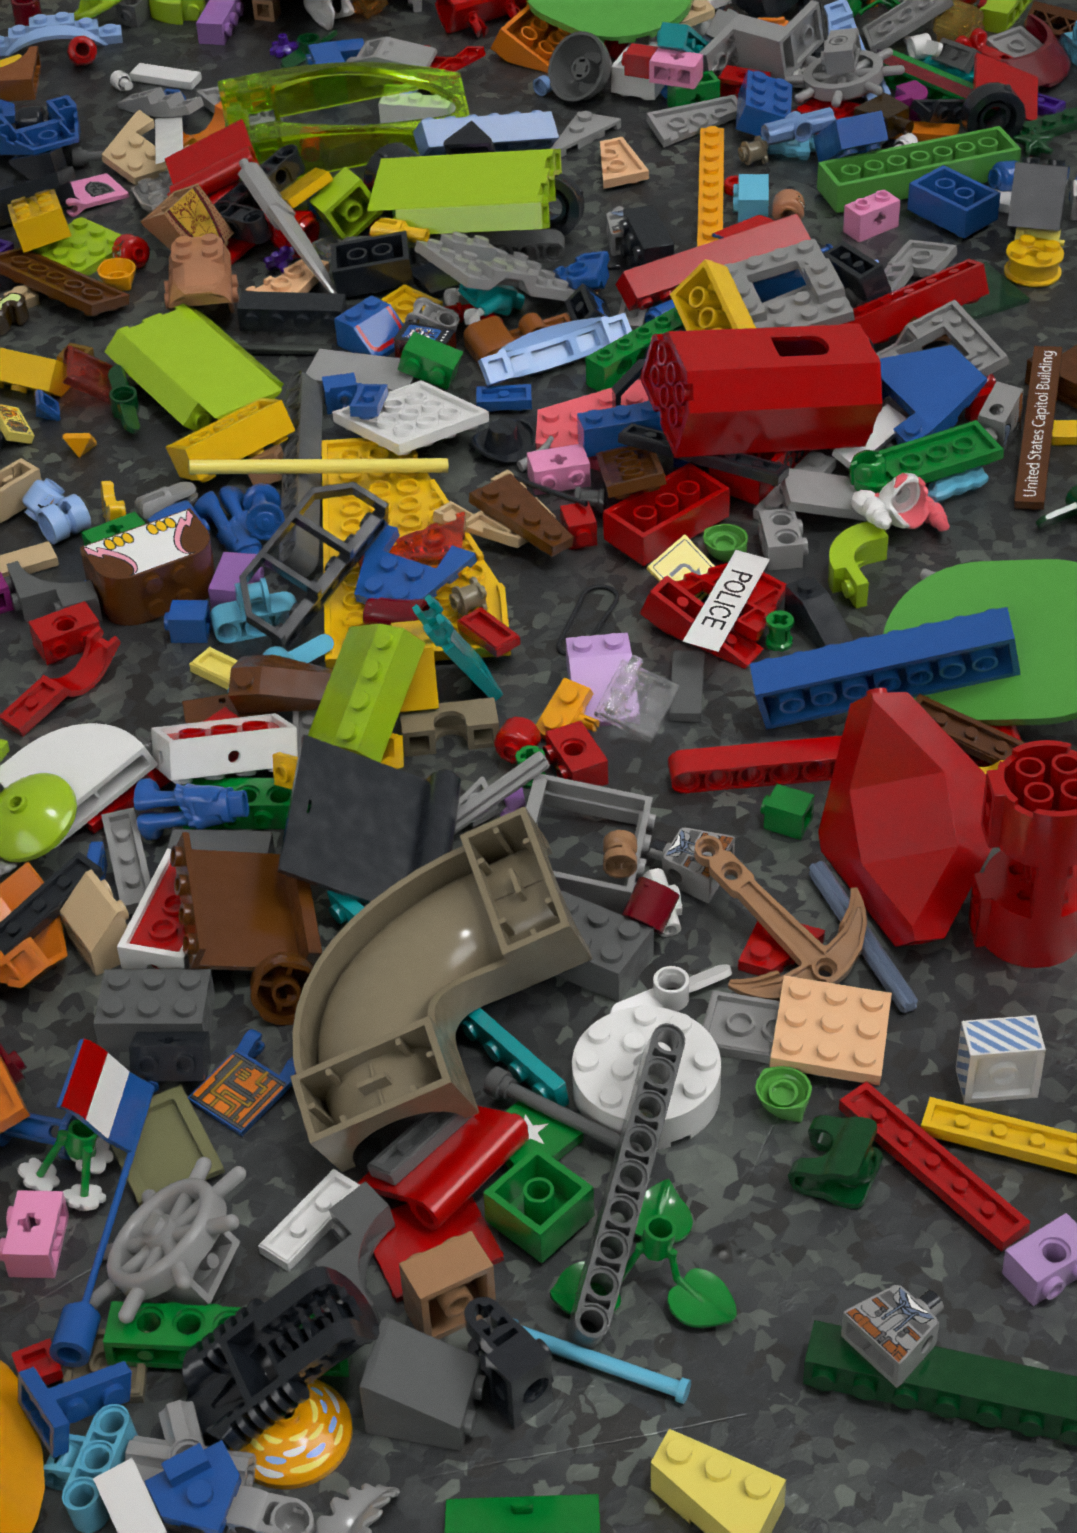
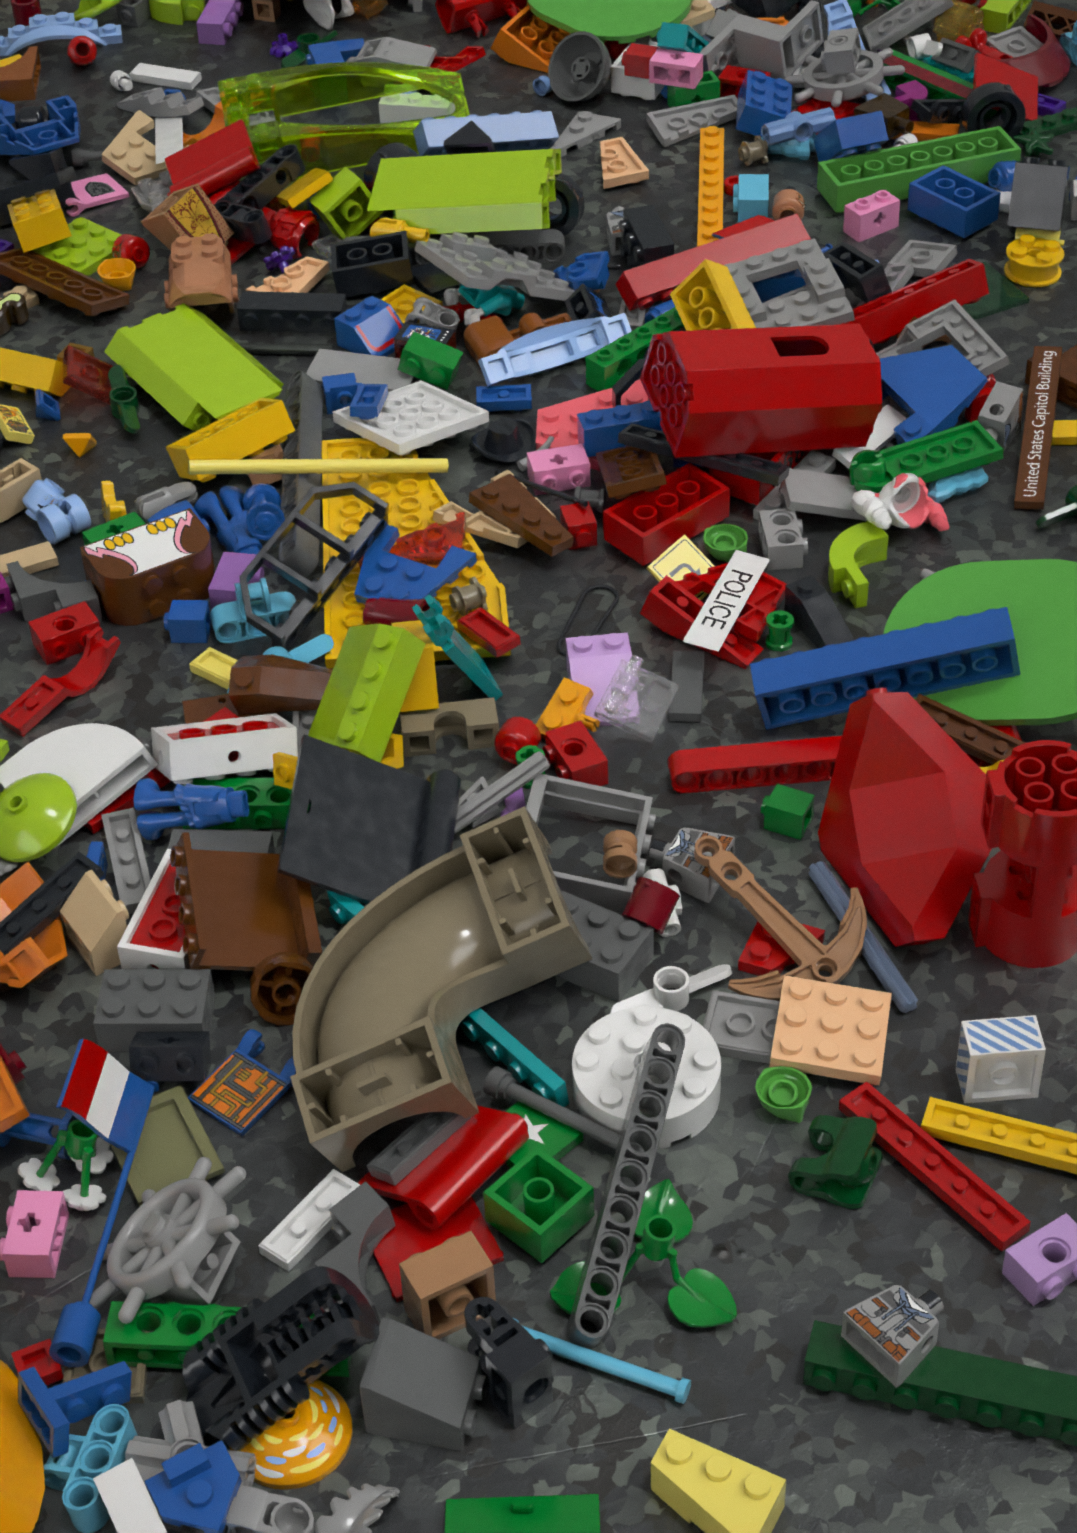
light grey piece [238,158,337,294] -> none

